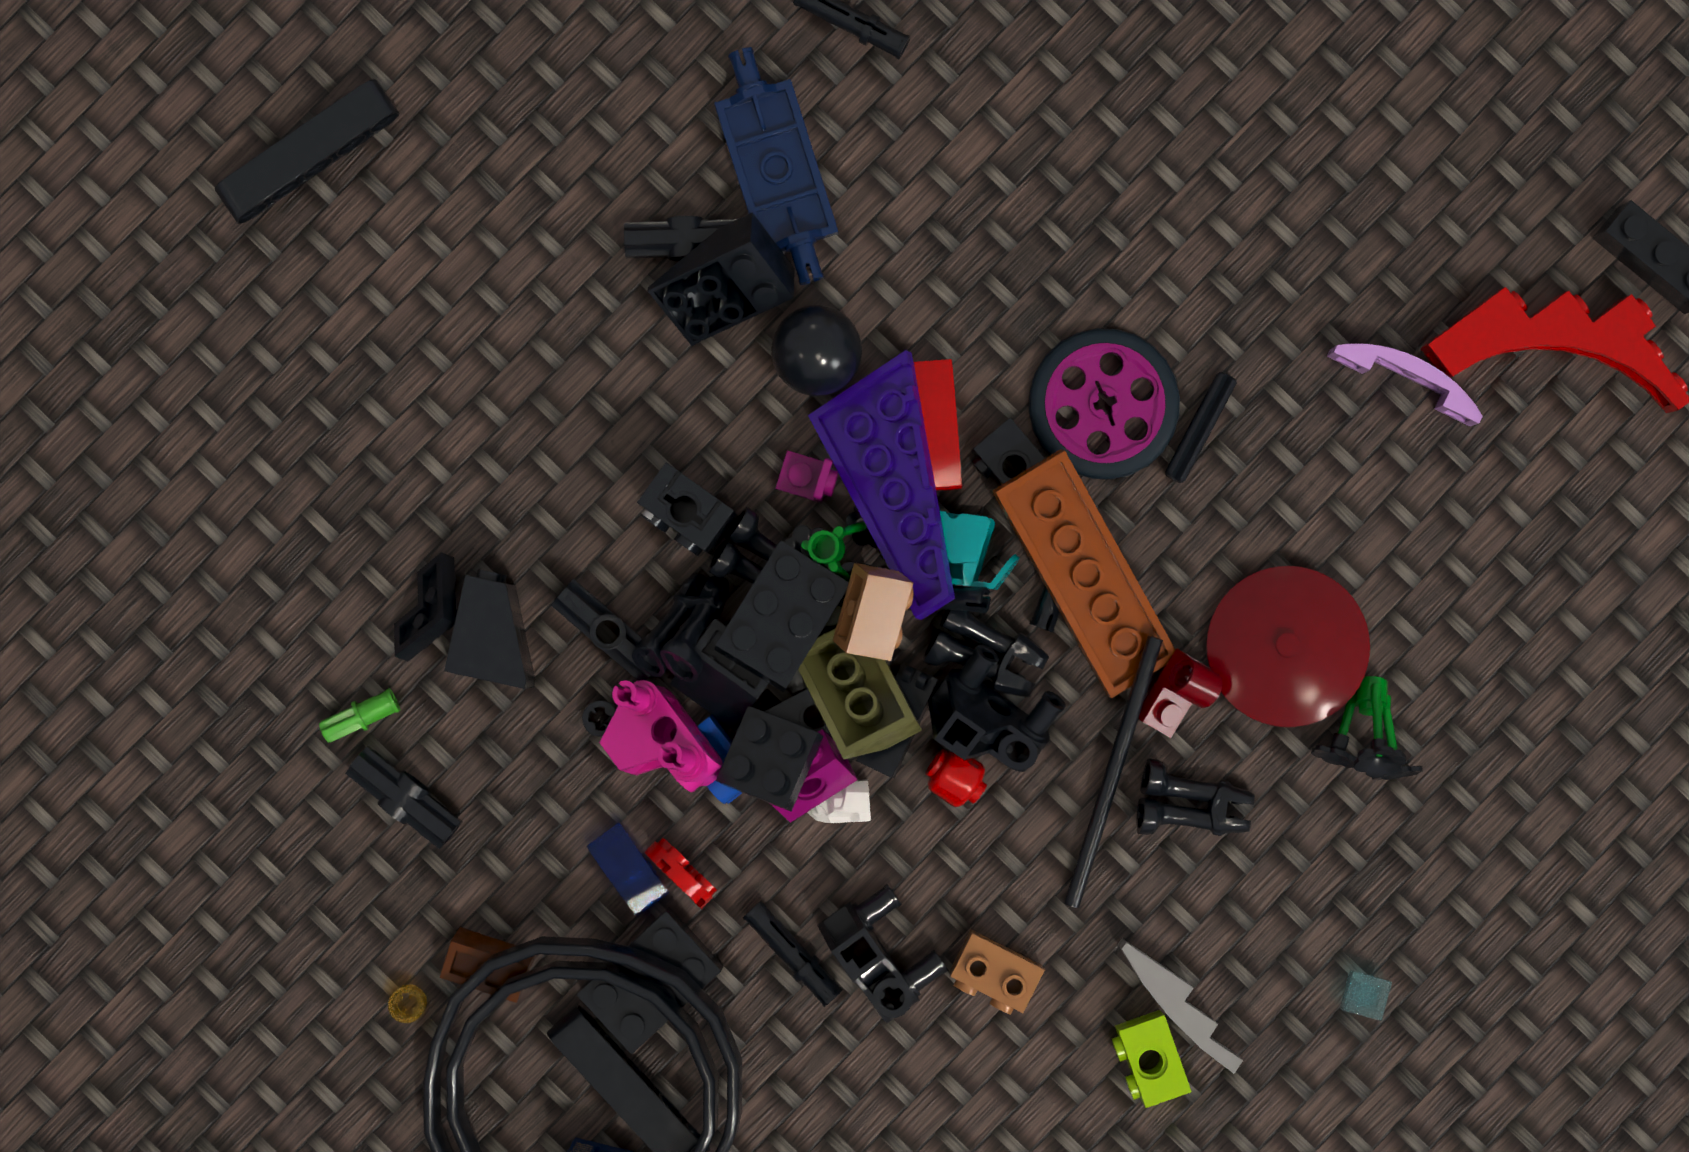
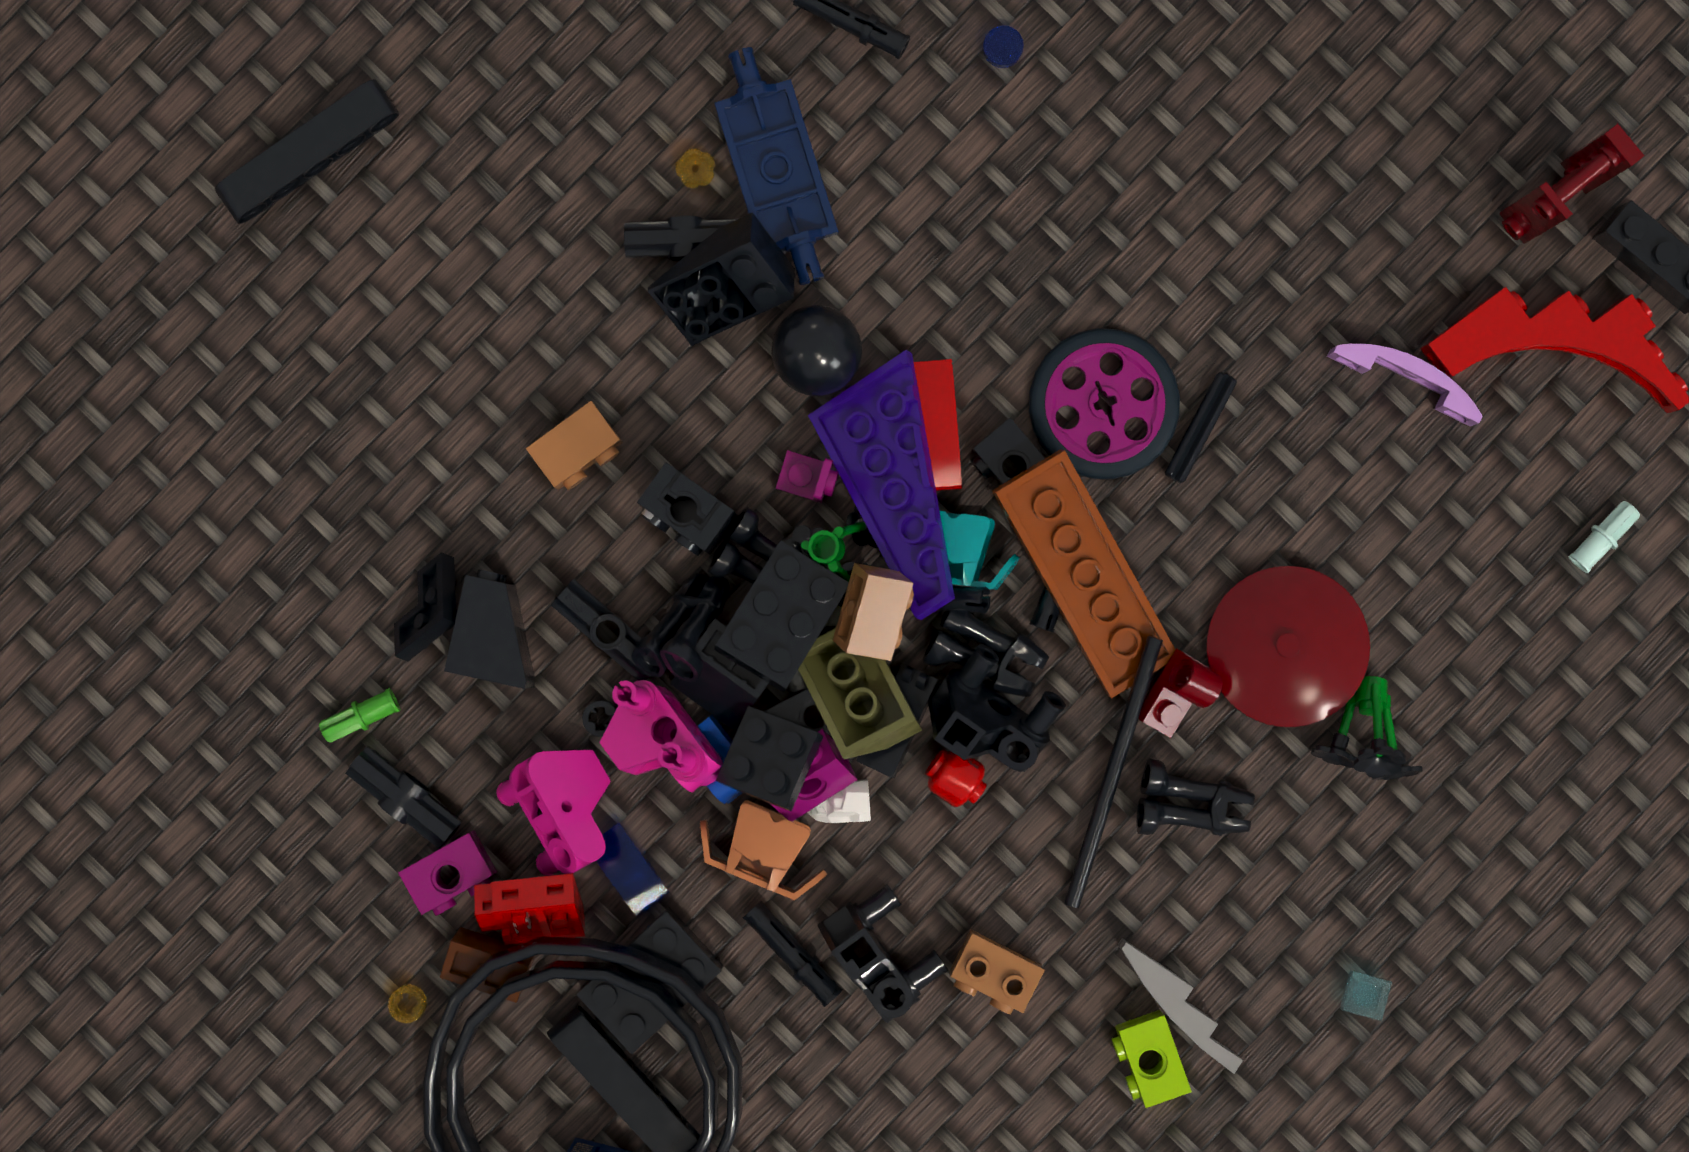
red plate [644,838,717,909] -> none
none -> magenta brick [398,830,497,916]
none -> red piece [474,873,585,945]
none -> dark pink piece [497,750,611,876]
none -> medium nougat brick [526,401,623,490]
none -> clear yellow plate [676,149,715,188]
none -> nougat piece [700,800,827,900]
none -> clear blue tile [983,25,1024,68]
none -> dark red fence [1499,123,1645,244]
none -> light aqua axle [1568,501,1640,573]

